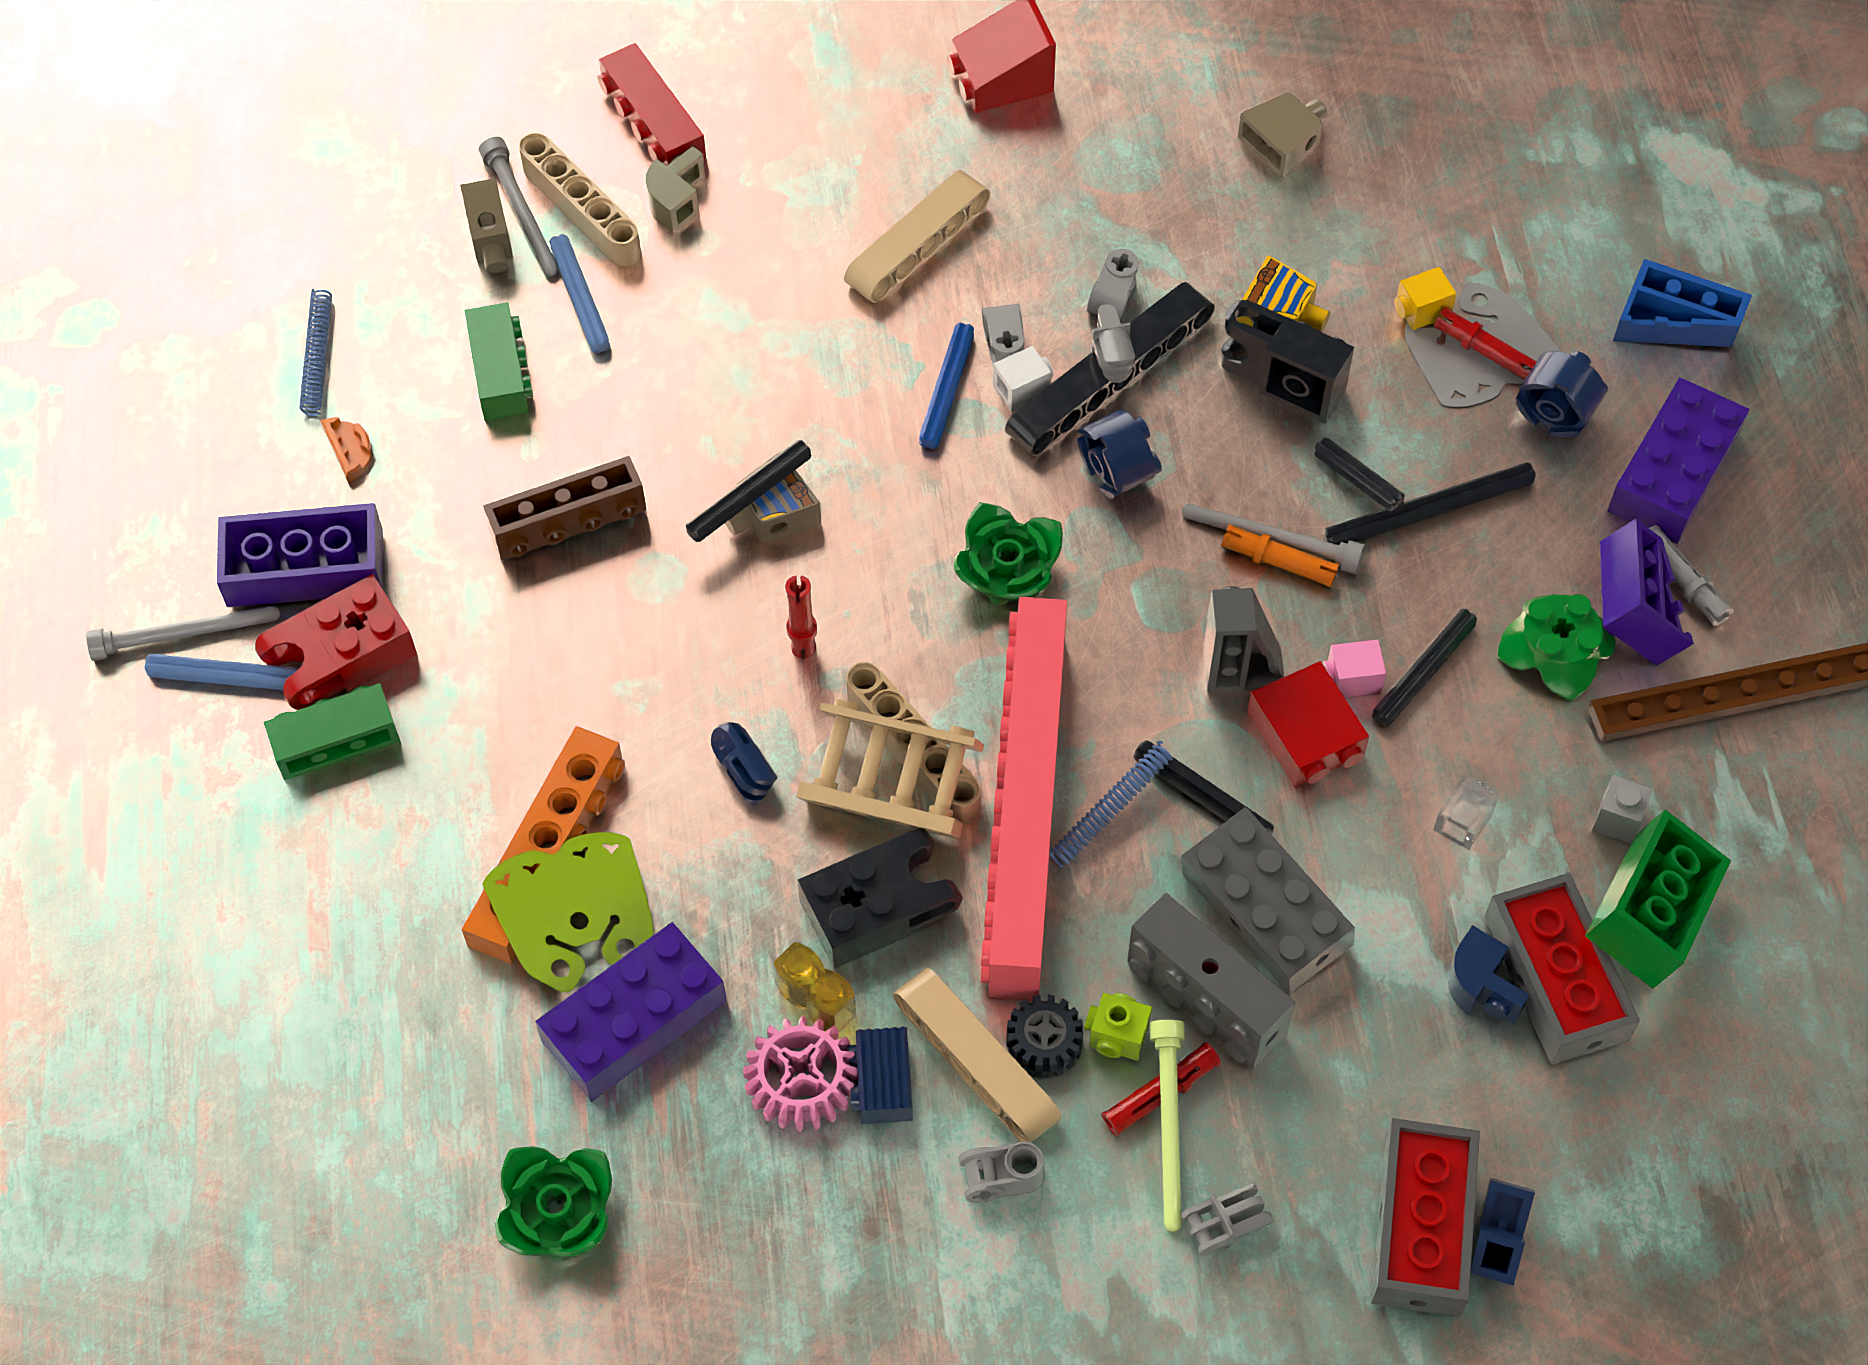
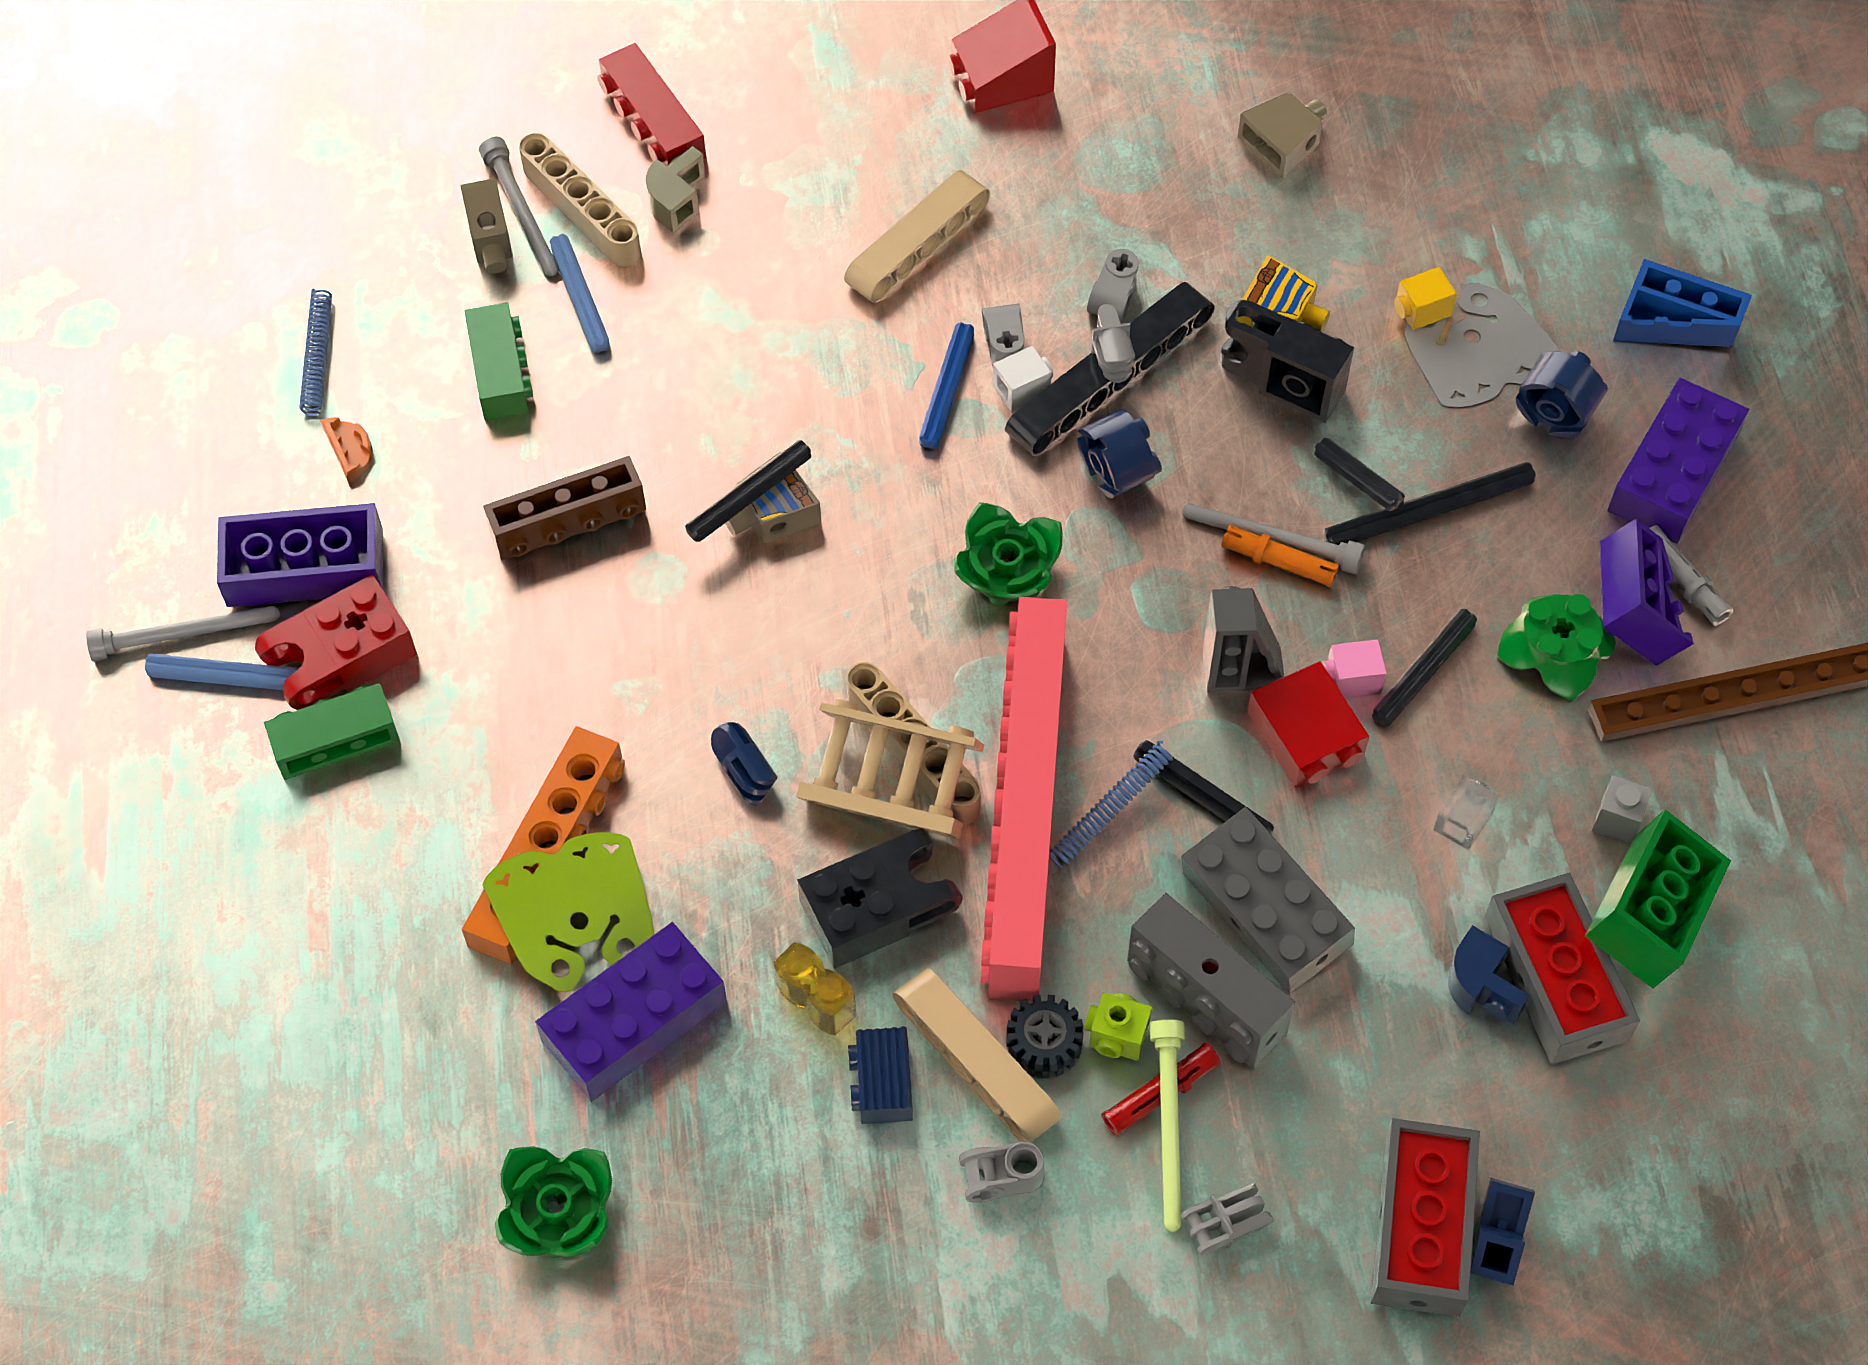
bright pink gear [743,1015,859,1132] -> none
red pin [785,575,817,659] -> none
red pin [1434,307,1536,380] -> none

